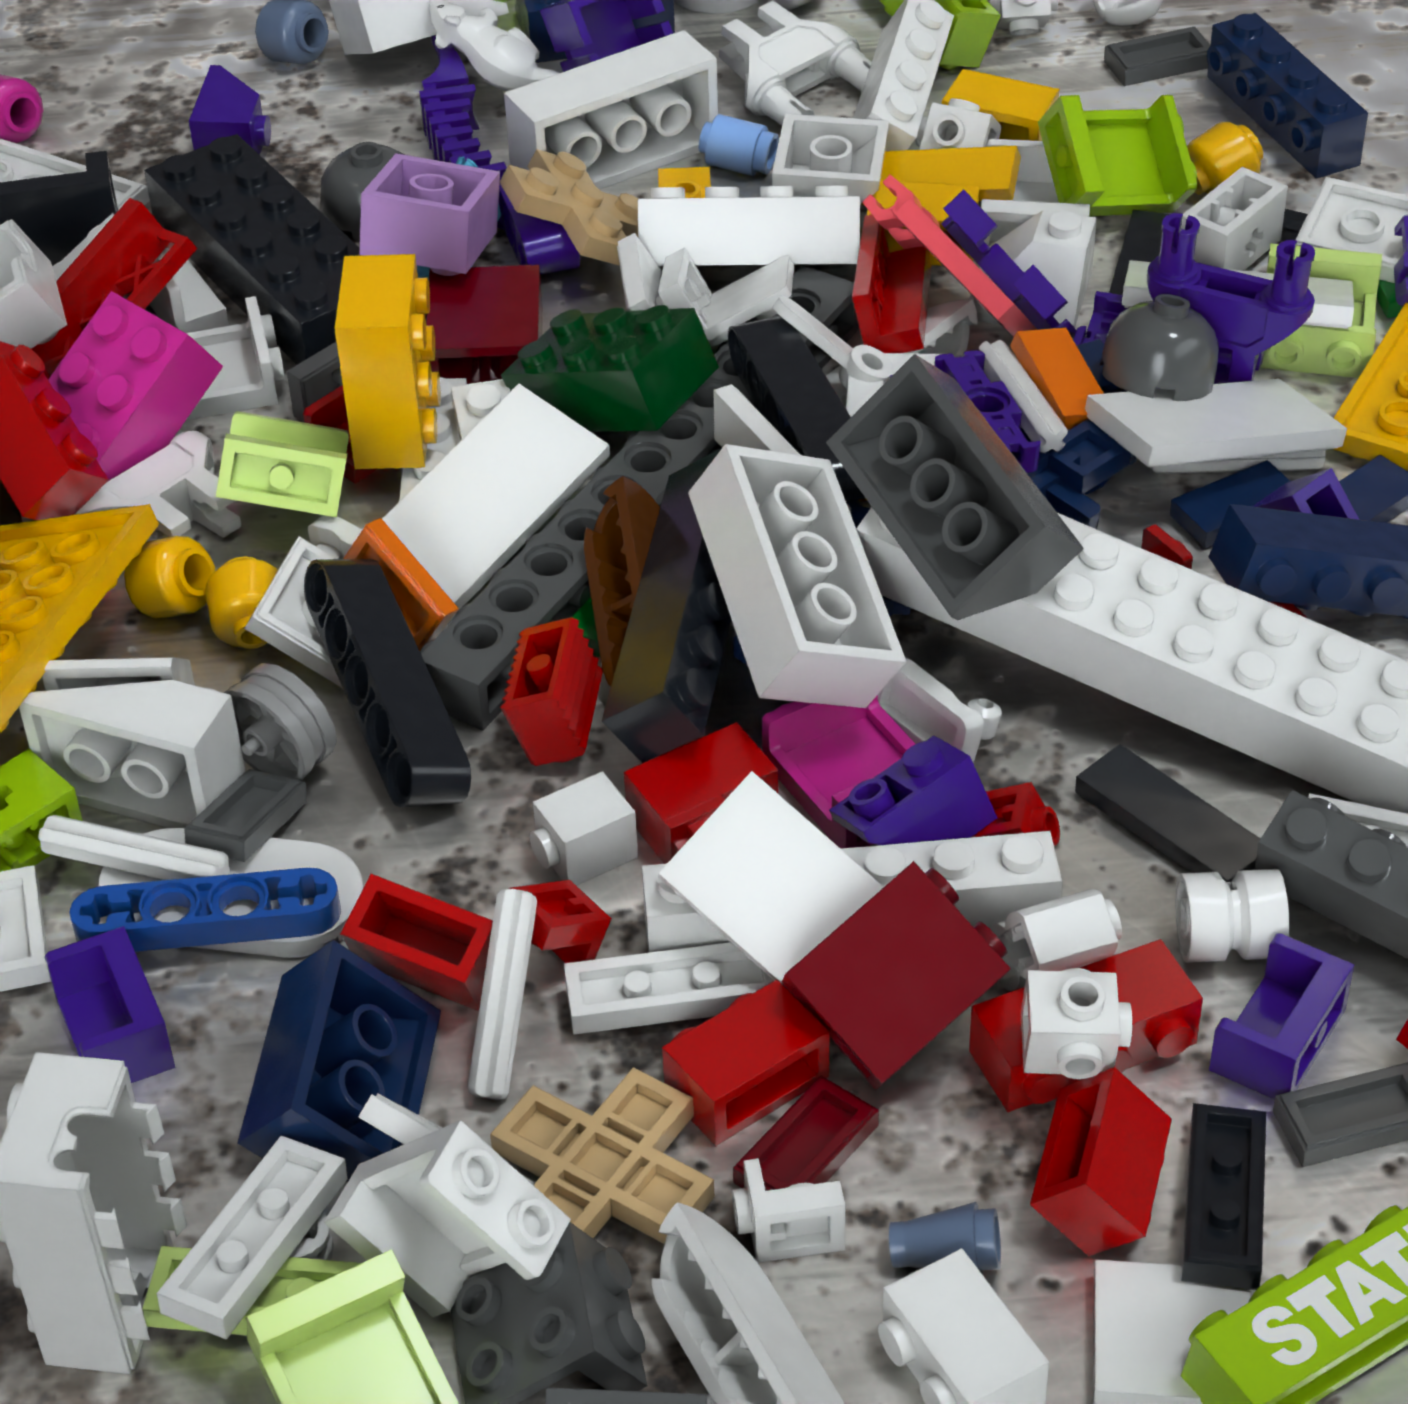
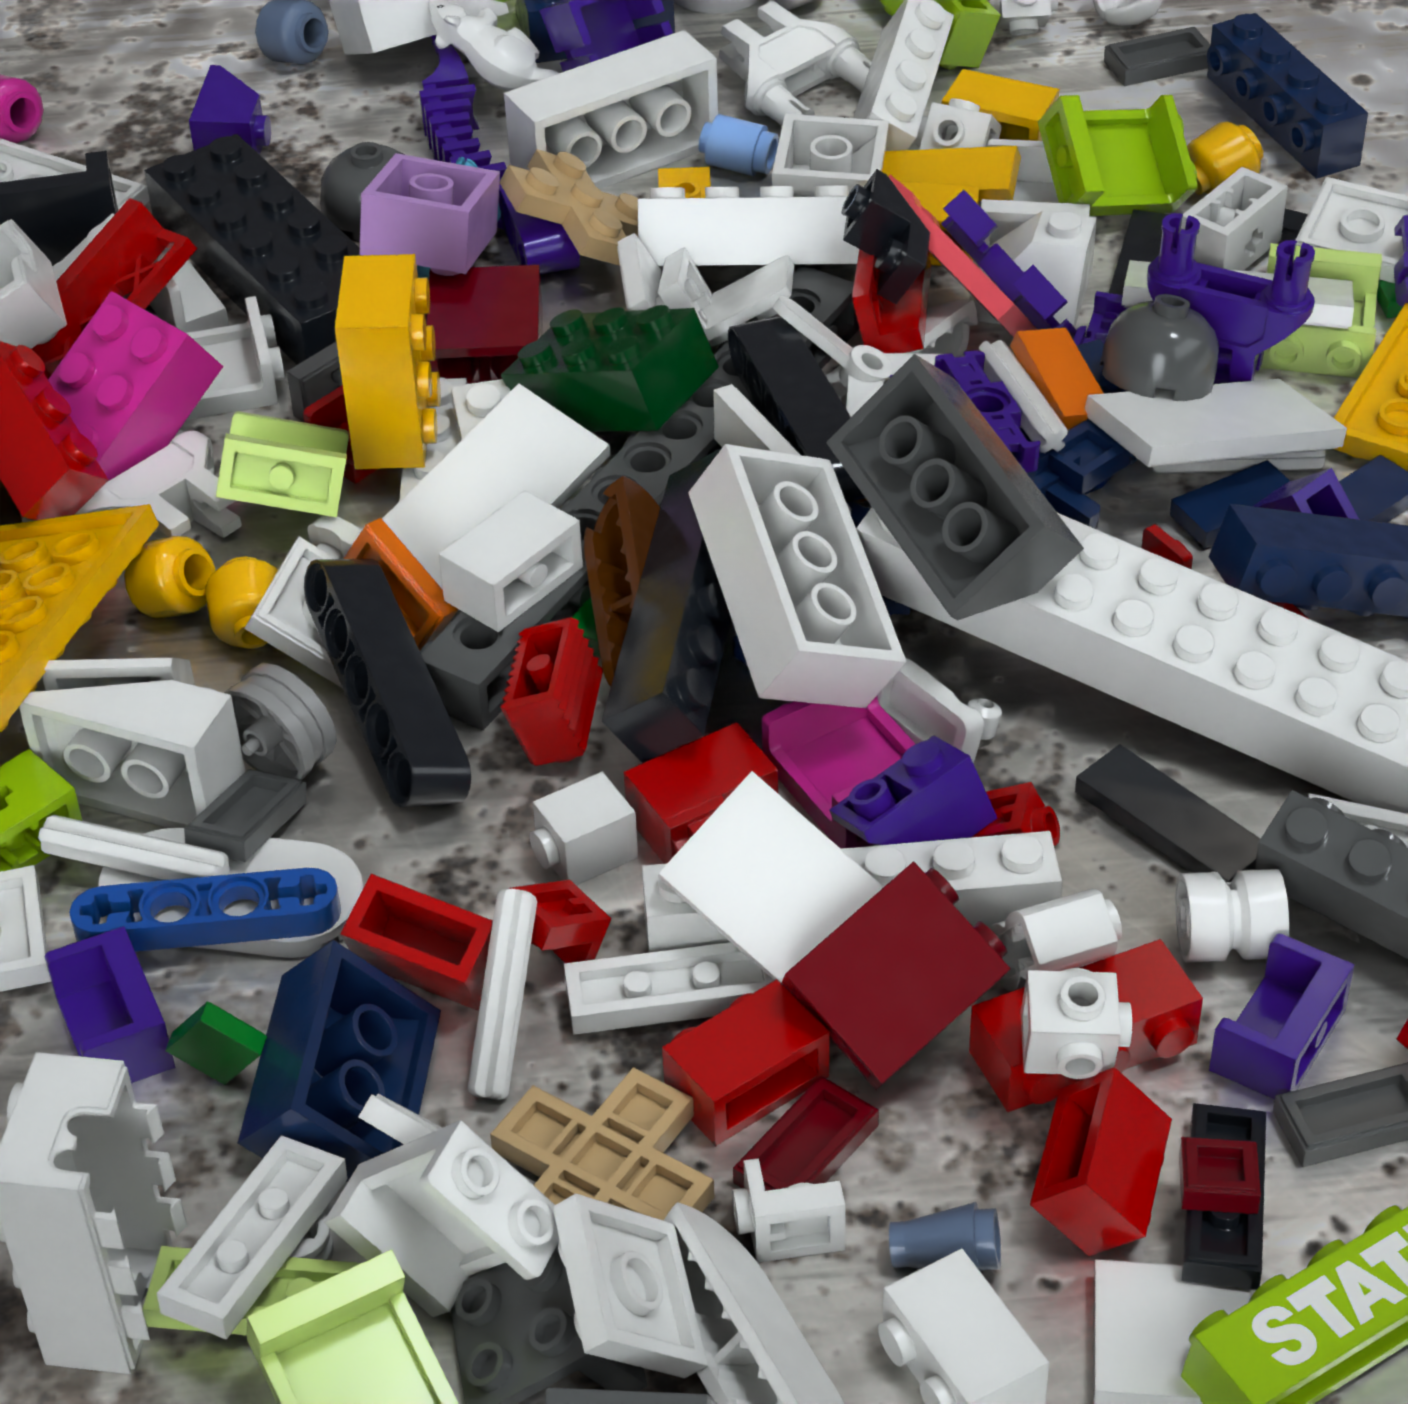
none -> green tile [165,1001,267,1085]
none -> white brick [439,490,583,632]
none -> white plate [553,1193,708,1378]
none -> black slope [841,169,930,304]
none -> dark red tile [1179,1137,1261,1214]

